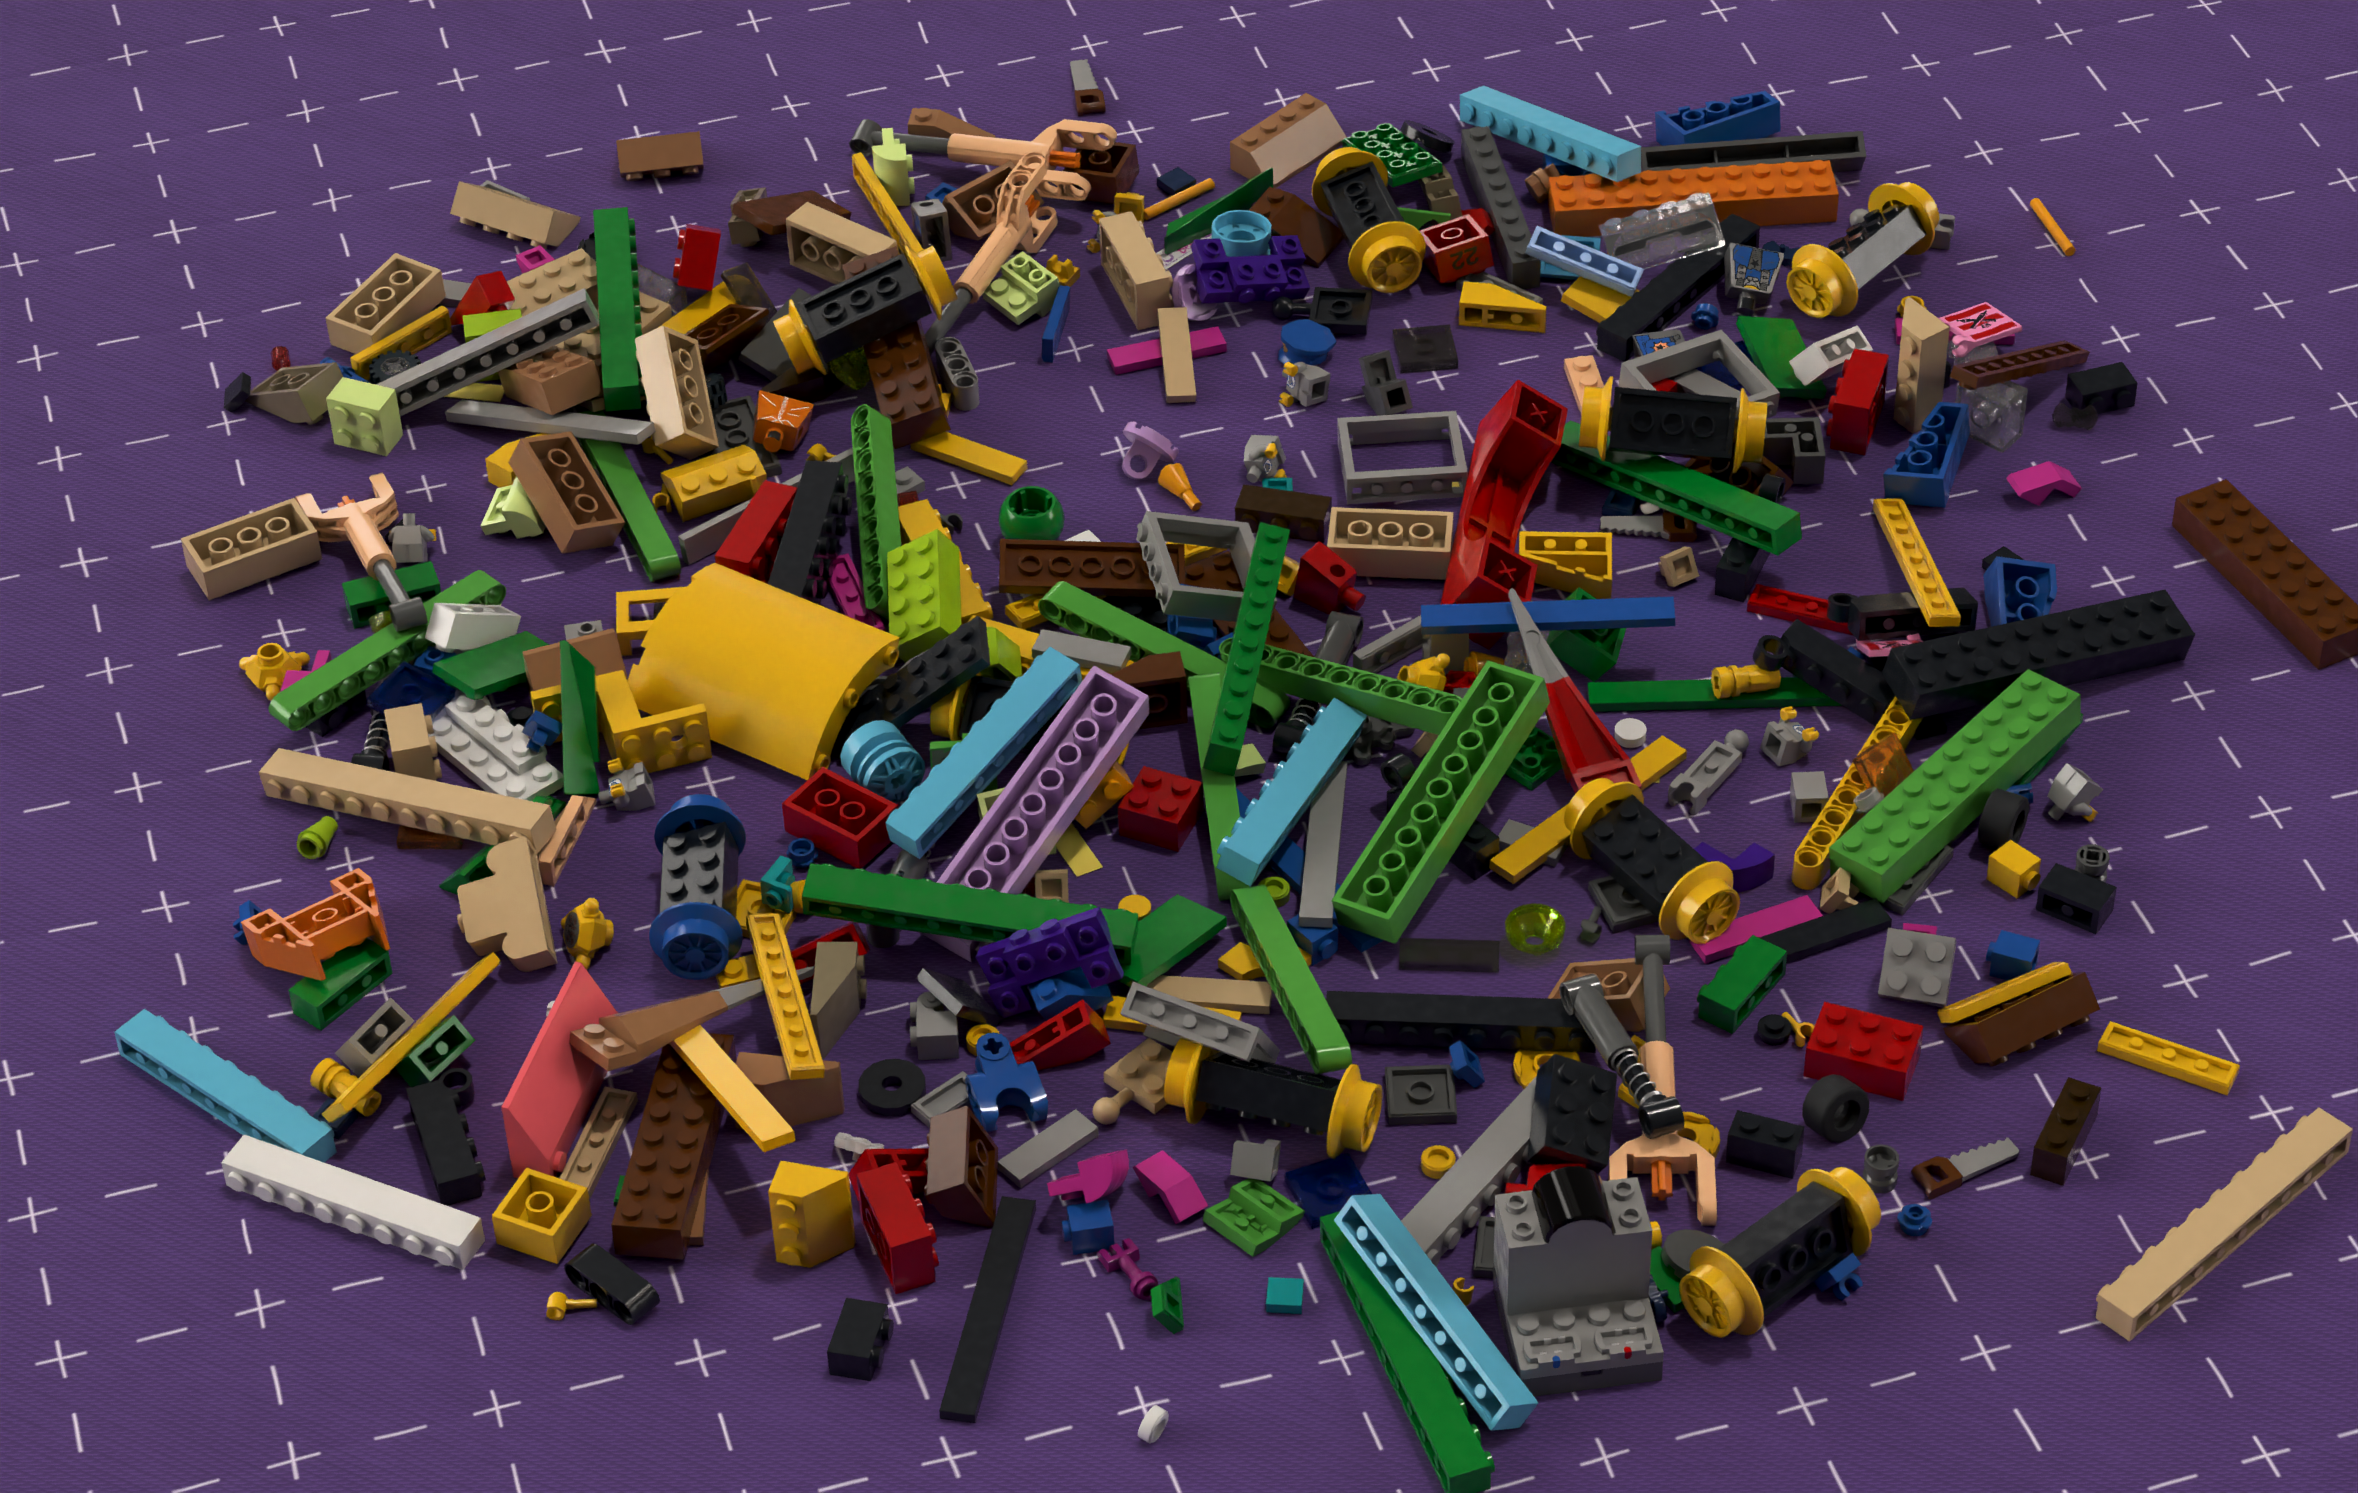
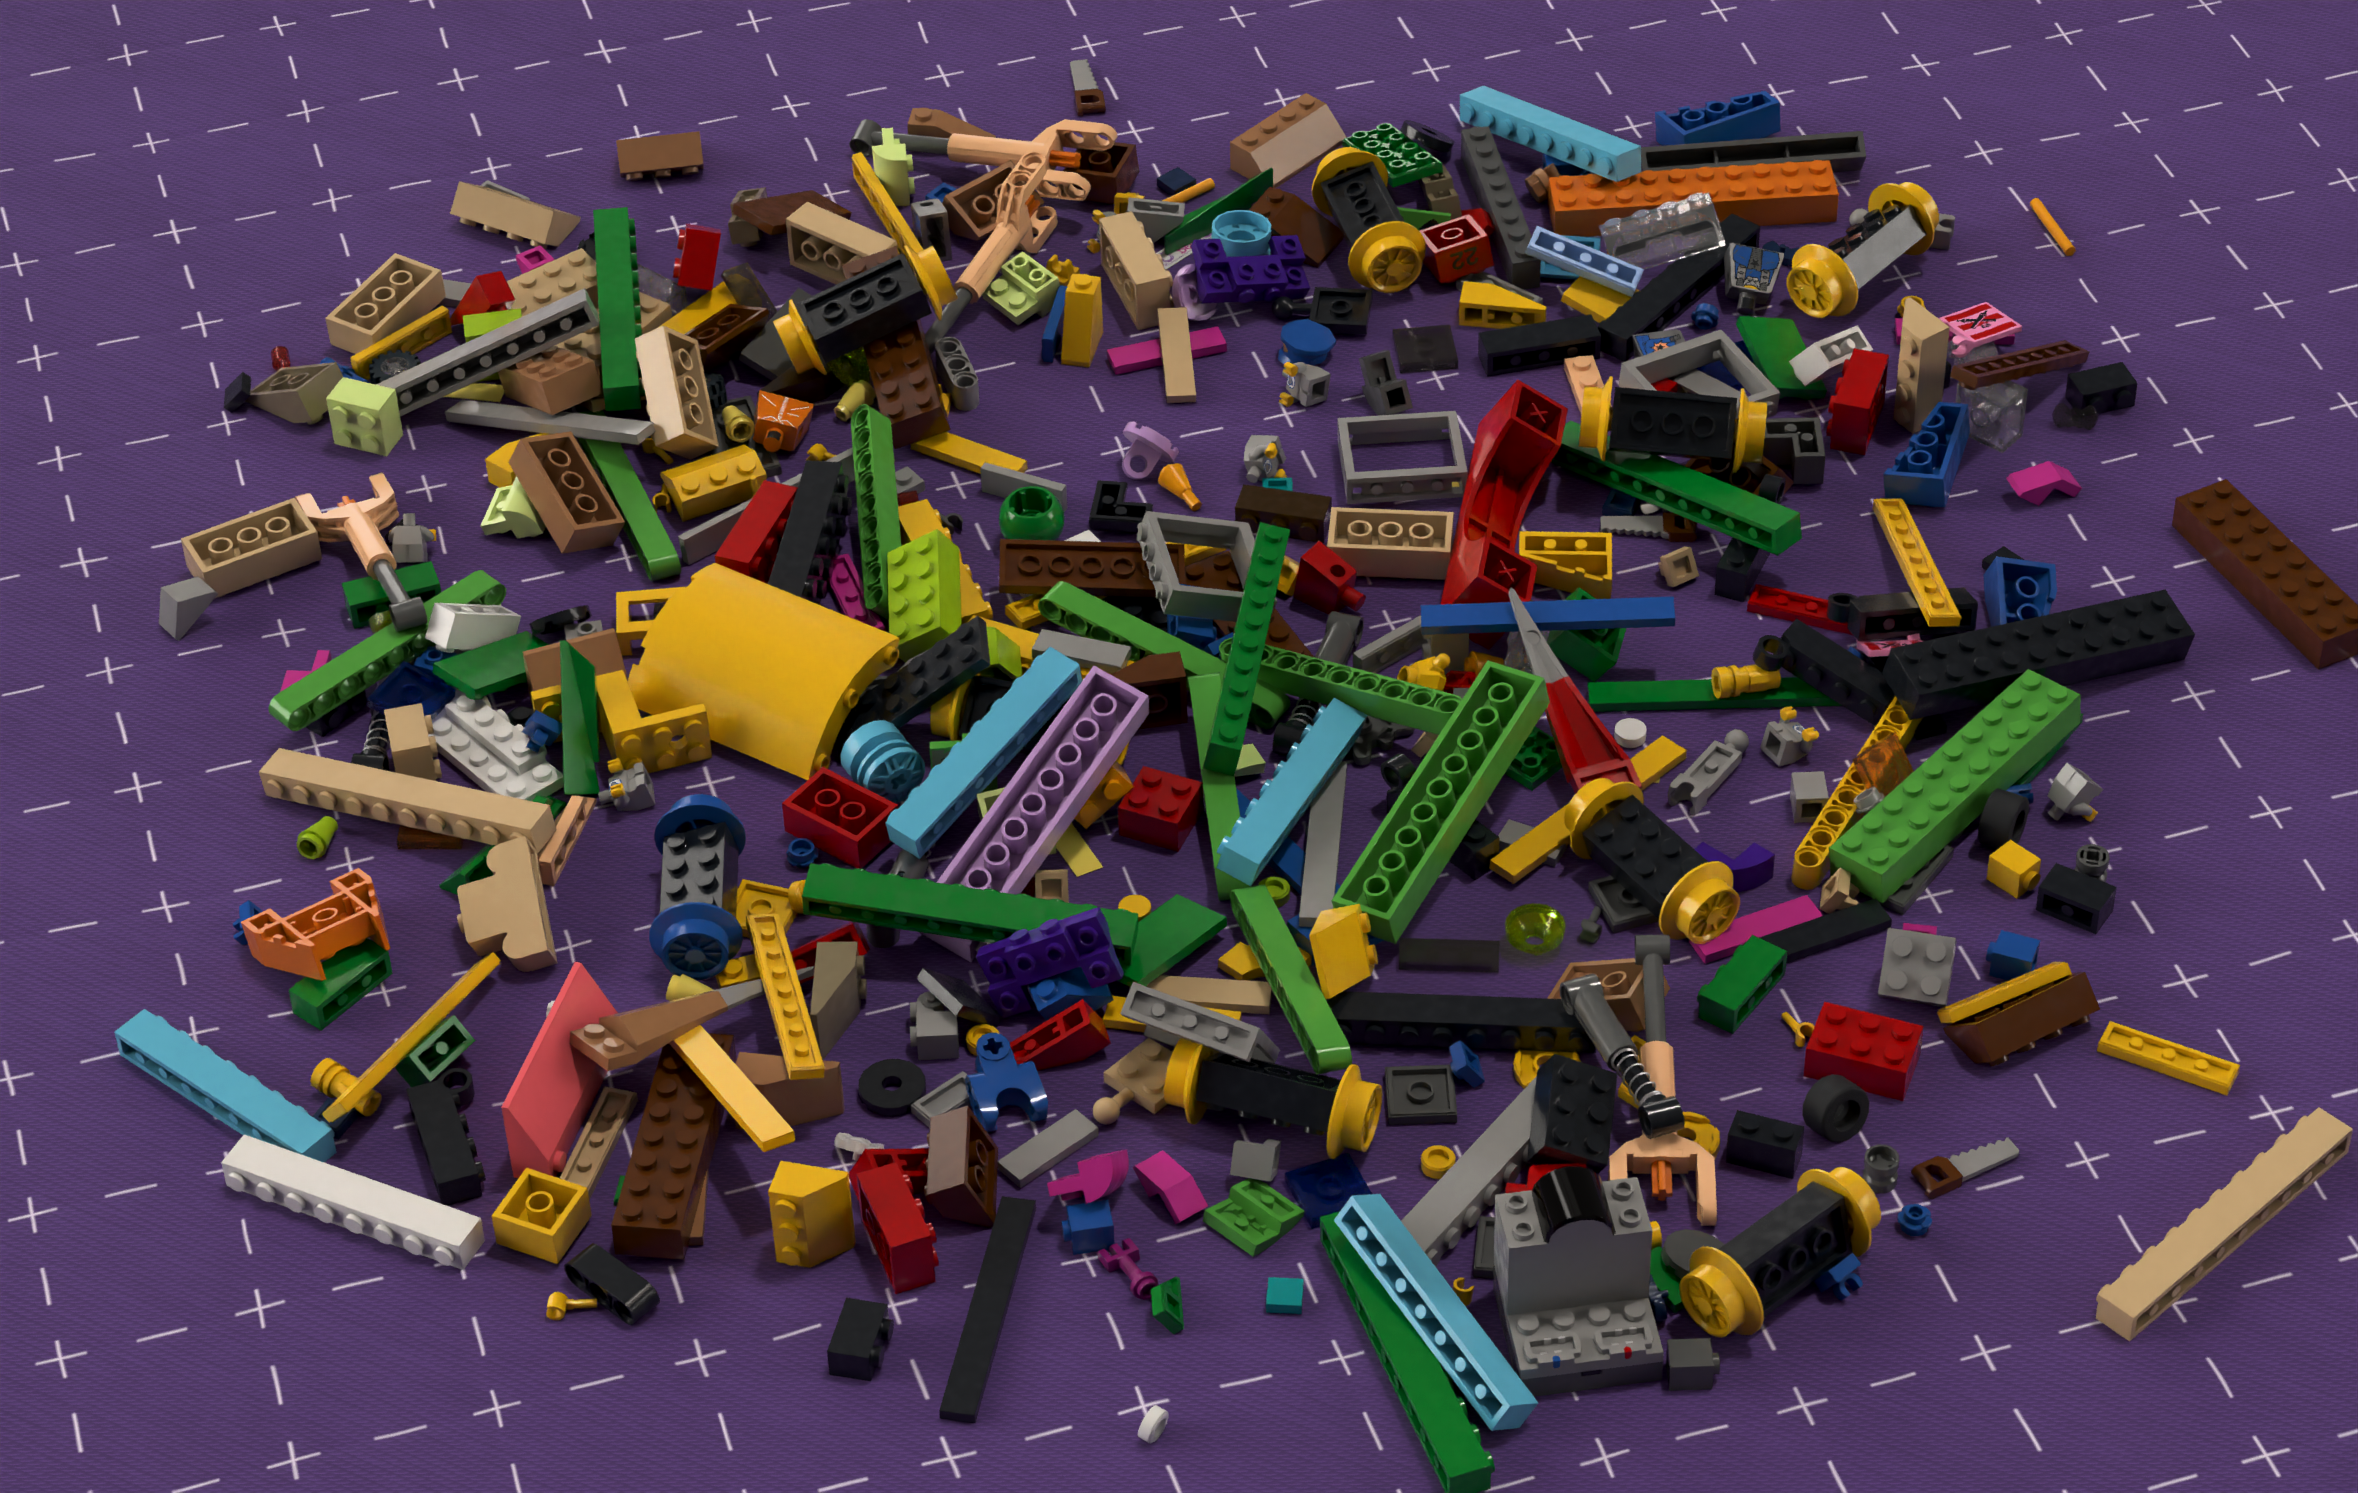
yellow rock [239,643,310,701] -> none
light grey brick [335,997,414,1077] -> none
yellow rock [561,898,614,970] -> none
teal bracket [760,855,795,913] -> none
black plate [1757,1014,1792,1046] -> none
dark brown brick [2030,1077,2101,1186] -> none
none -> light grey slope [159,577,218,641]
none -> black tile [529,605,592,636]
none -> light yellow cone [666,974,714,1001]
none -> light yellow cone [722,405,754,442]
none -> light yellow cone [834,380,876,422]
none -> light grey tile [980,462,1068,512]
none -> yellow slope [1061,273,1103,368]
none -> black brick [1089,480,1153,534]
none -> light grey slope [1127,198,1185,243]
none -> yellow slope [1309,904,1378,999]
none -> black brick [1478,314,1601,377]
none -> dark grey brick [1666,1338,1720,1391]

